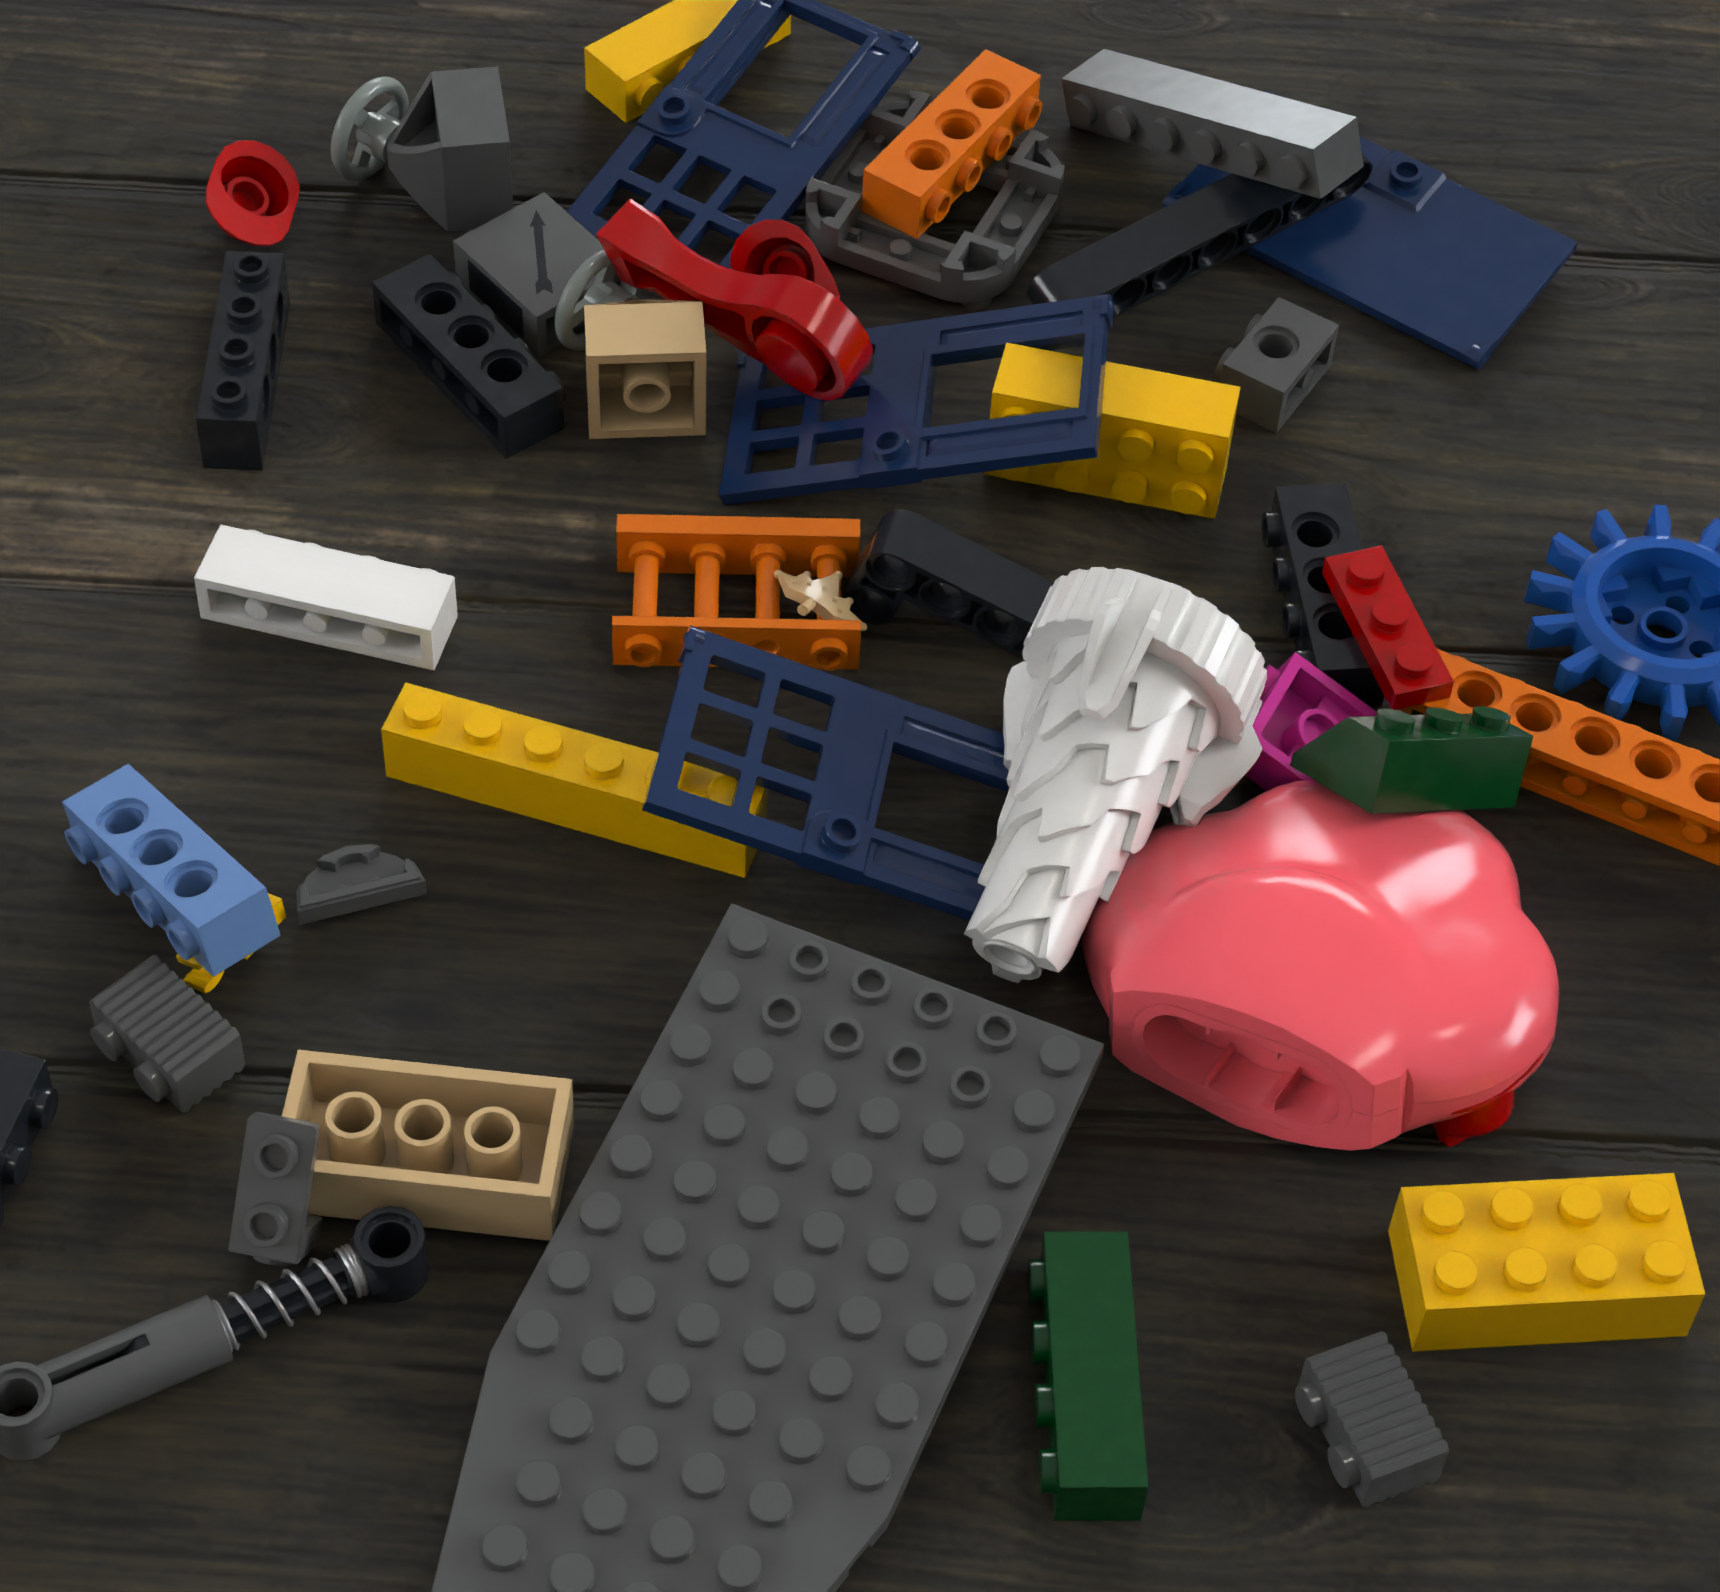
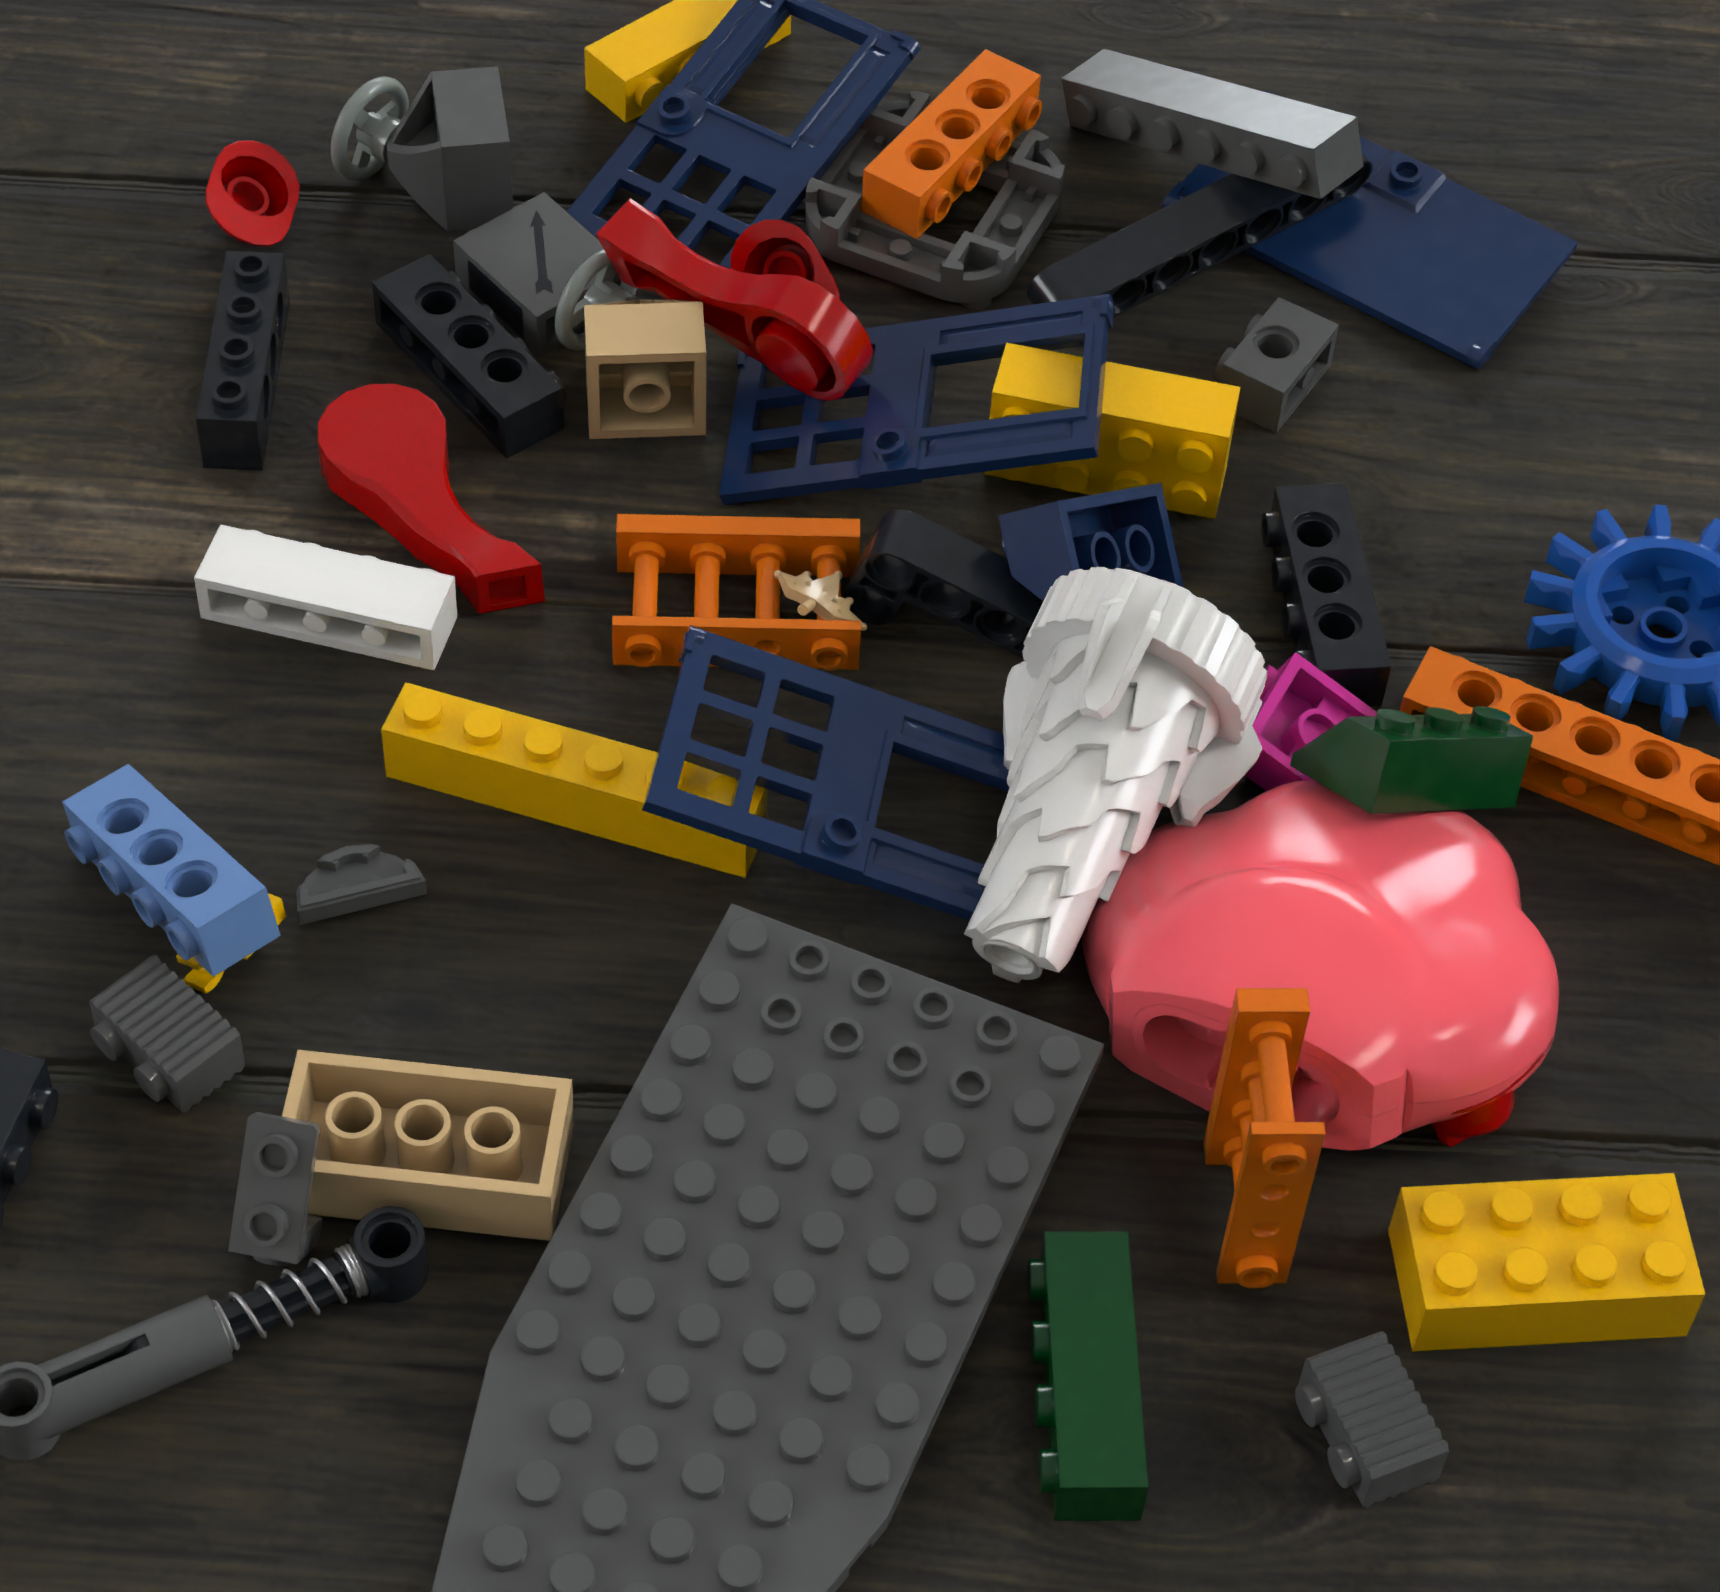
red plate [1322,545,1454,710] -> none
none -> red animal [318,384,545,614]
none -> dark blue slope [998,483,1184,601]
none -> orange fence [1204,988,1325,1288]

